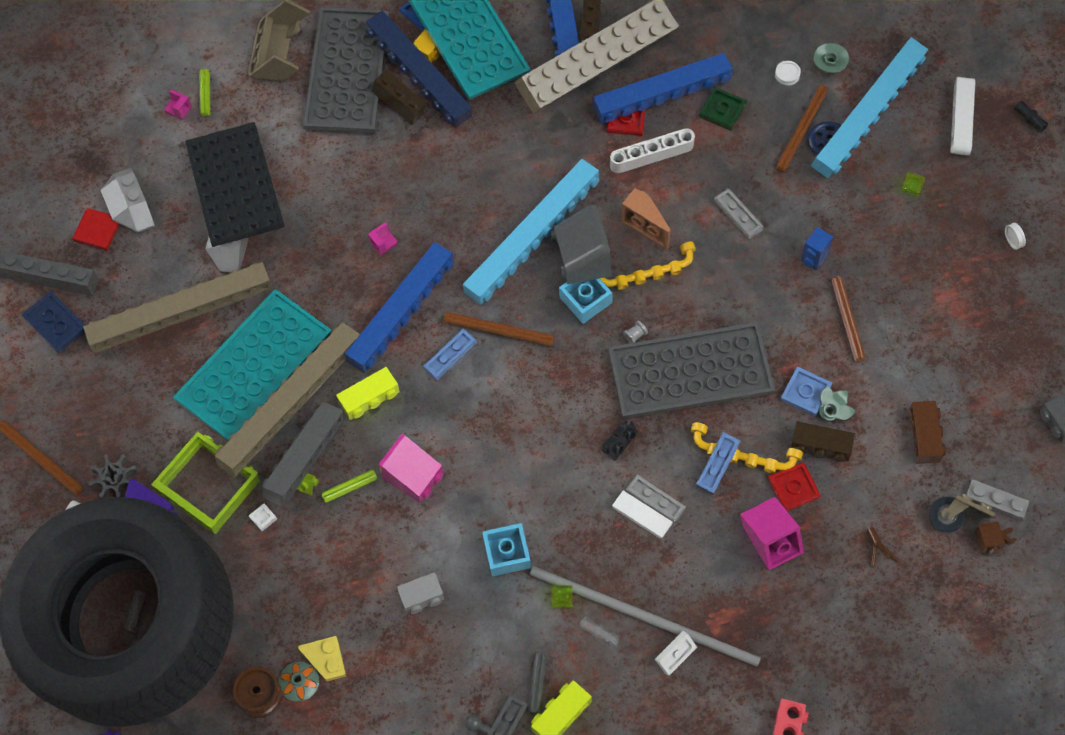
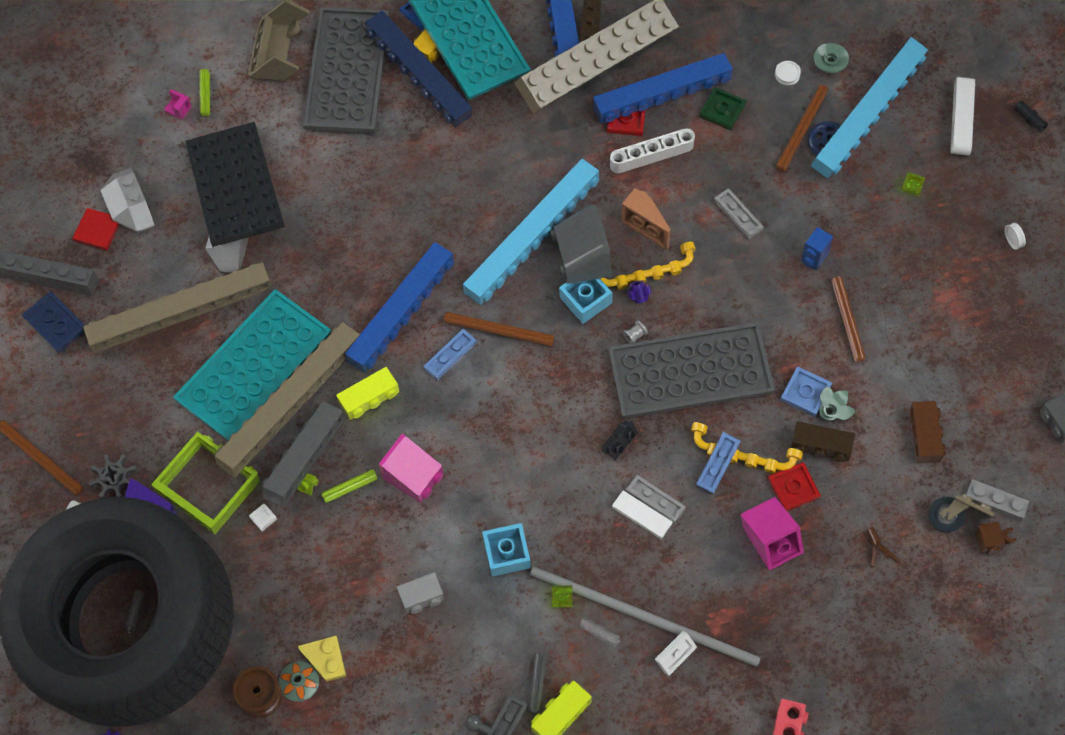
dark pink panel [368,222,398,255] -> none
dark brown brick [372,70,427,125] -> none
none -> dark purple gear [627,280,652,303]

